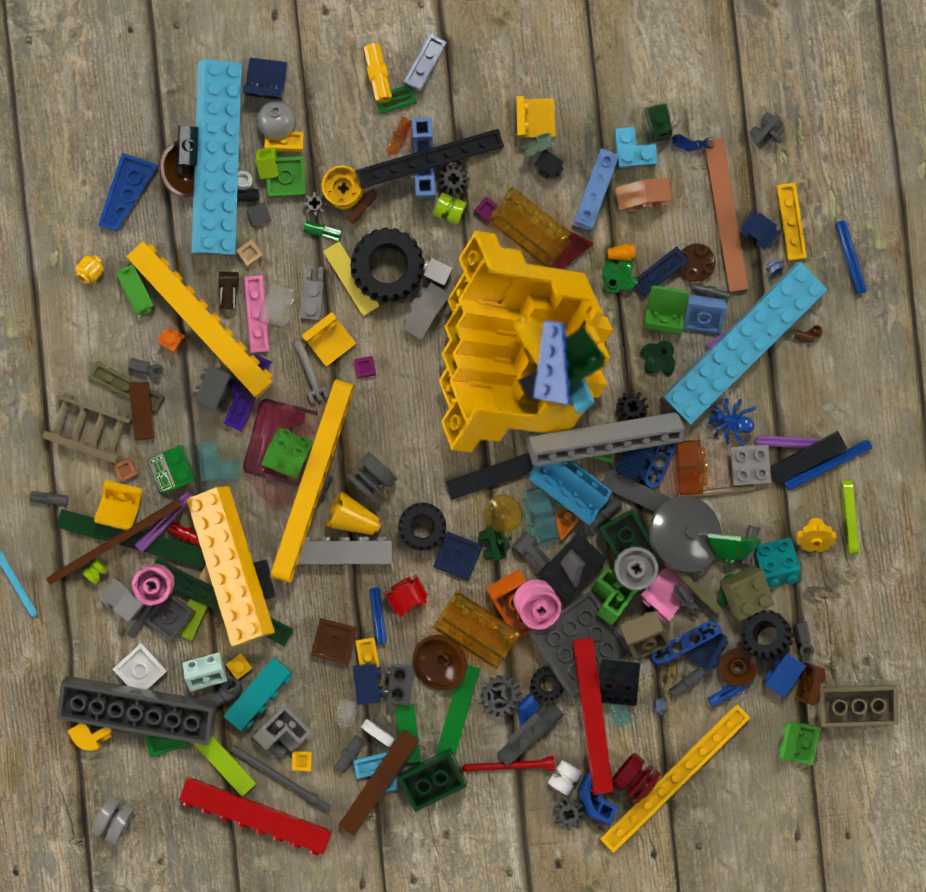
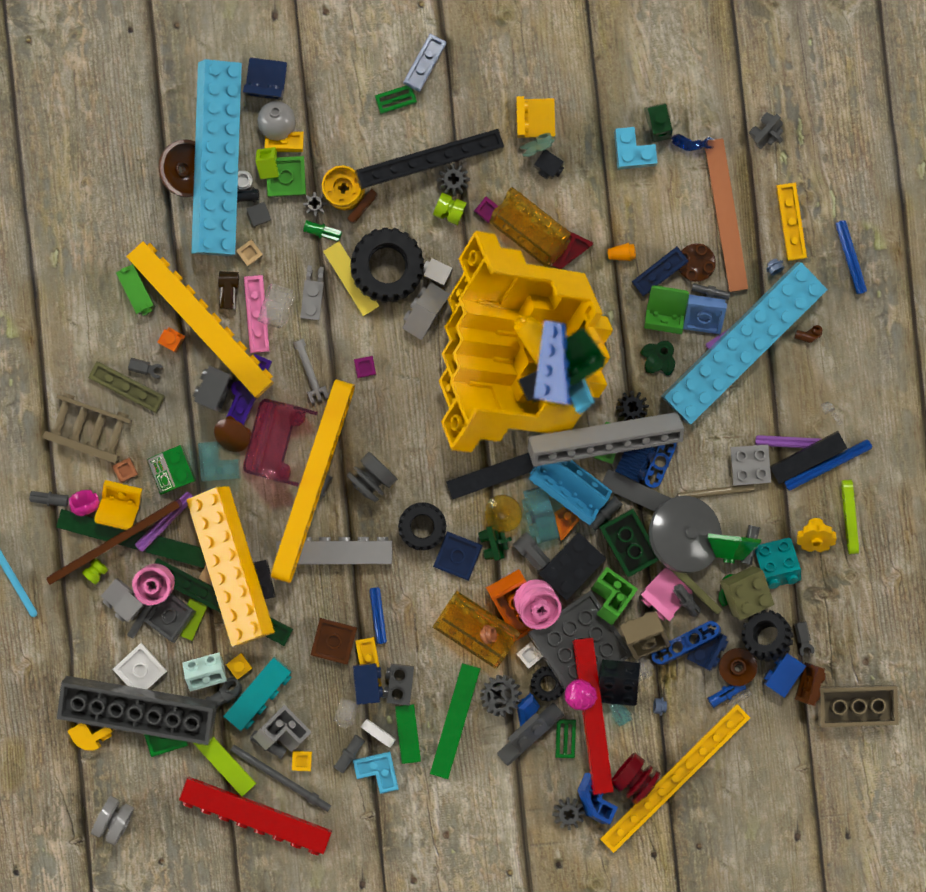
yellow head [75,255,104,284] -> none
blue wing [98,153,159,232] -> none
reddish brown tile [129,381,155,440] -> none
red pin [168,522,200,546] -> none
black plate [176,125,198,166] -> none
bright green bracket [261,428,313,480] -> none
yellow bracket [302,312,356,366] -> none
yellow cone [325,491,381,535] -> none
reddish brown tile [338,729,419,836] -> none
yellow piece [364,43,393,103] -> none
red brick [384,574,428,617] -> none
clear orange axle [387,117,412,155] -> none
dark green brick [398,748,468,812] -> none
medium blue arch [412,117,436,201] -> none
reddish brown dish [413,635,467,690] -> none
red piece [462,756,555,772] -> none
white wheel [548,760,583,796] -> none
dark grey piece [561,550,585,588] -> none
medium blue fence [573,148,619,232] -> none
green plate [602,260,638,294] -> none
light grey wheel [614,547,658,590] -> none
nougat brick [615,178,673,213] -> none
dark grey pin [669,666,707,699] -> none
clear orange brick [677,440,707,495] -> none
blue animal [708,398,756,446] -> none
dark blue brick [739,208,784,250] -> none
bright green bracket [779,722,821,765] -> none
none -> dark pink hair [69,490,100,516]
none -> reddish brown dish [214,416,251,452]
none -> nougat plate [480,625,497,644]
none -> white plate [516,641,543,669]
none -> green tile [555,719,576,758]
none -> dark pink hair [565,679,597,711]

